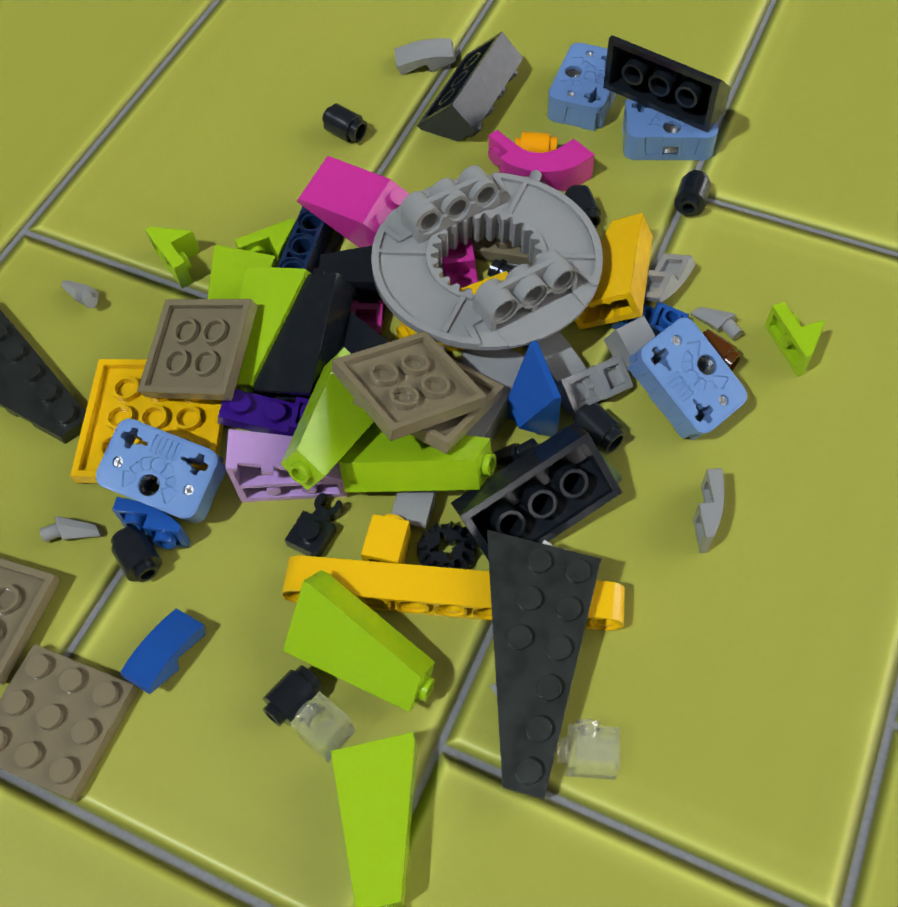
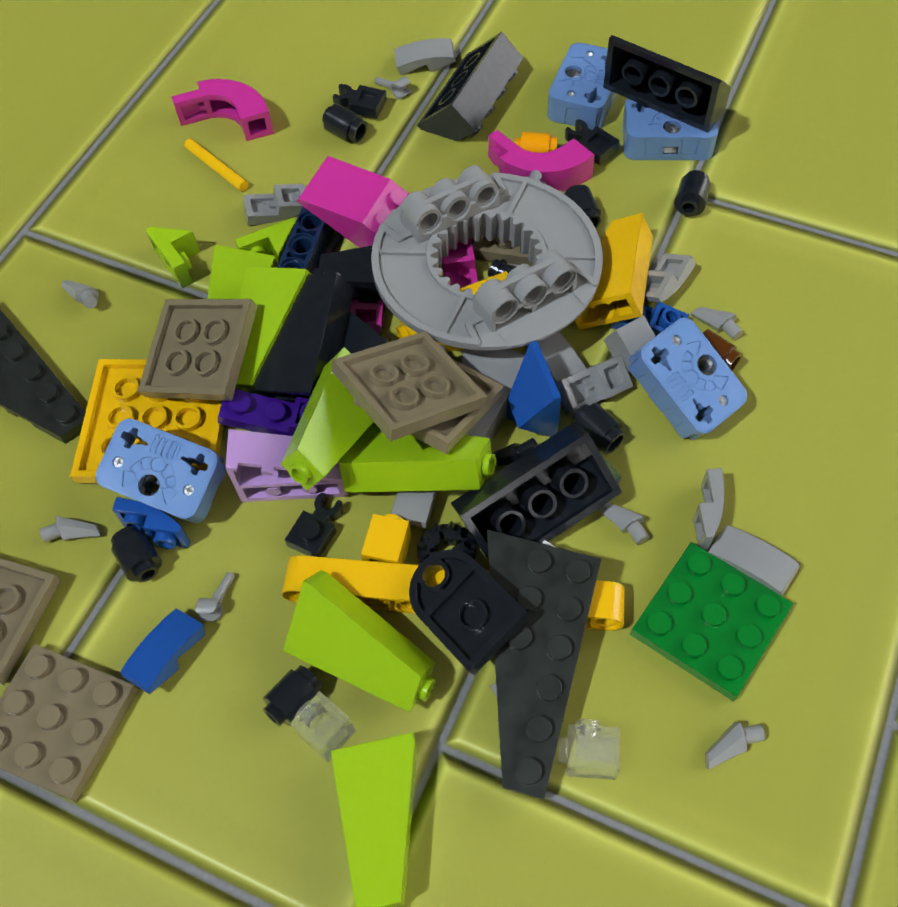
lime slope [765,301,825,377] -> none
none -> dark pink arch [171,79,274,141]
none -> yellow bar [184,138,249,192]
none -> light grey hand [195,572,235,621]
none -> light grey slope [243,184,305,225]
none -> black plate [333,84,387,119]
none -> light grey hand [374,76,412,99]
none -> black plate [409,550,532,676]
none -> black plate [565,119,620,165]
none -> light grey bar [598,502,649,545]
none -> green plate [630,542,794,702]
none -> light grey bar [705,721,765,769]
none -> light grey slope [708,525,800,596]

